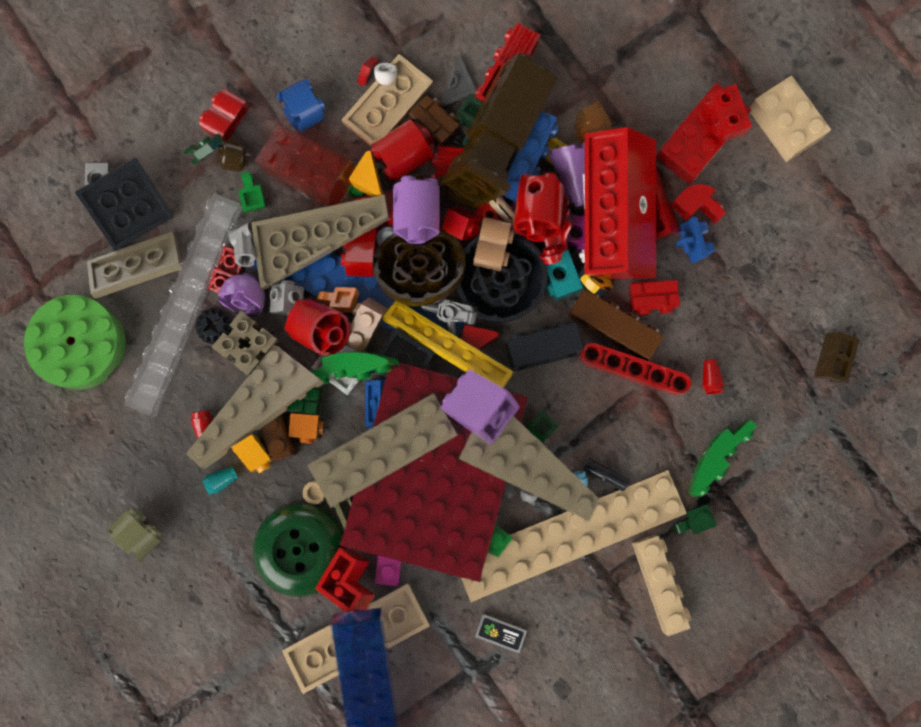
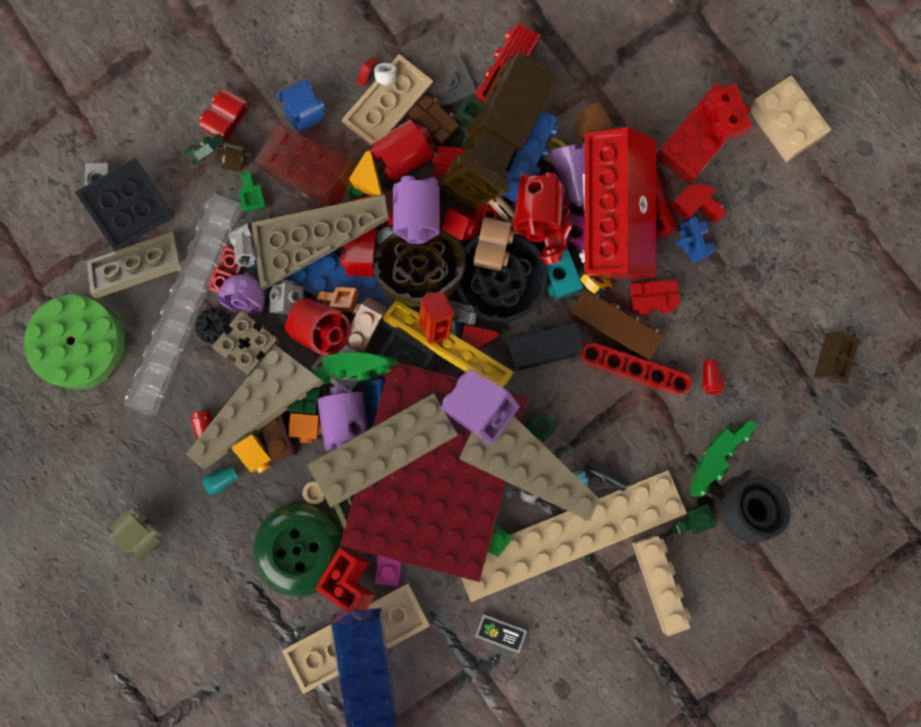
none -> medium lavender cylinder [317,385,369,451]
none -> red brick [419,292,453,344]
none -> black piece [722,477,790,543]

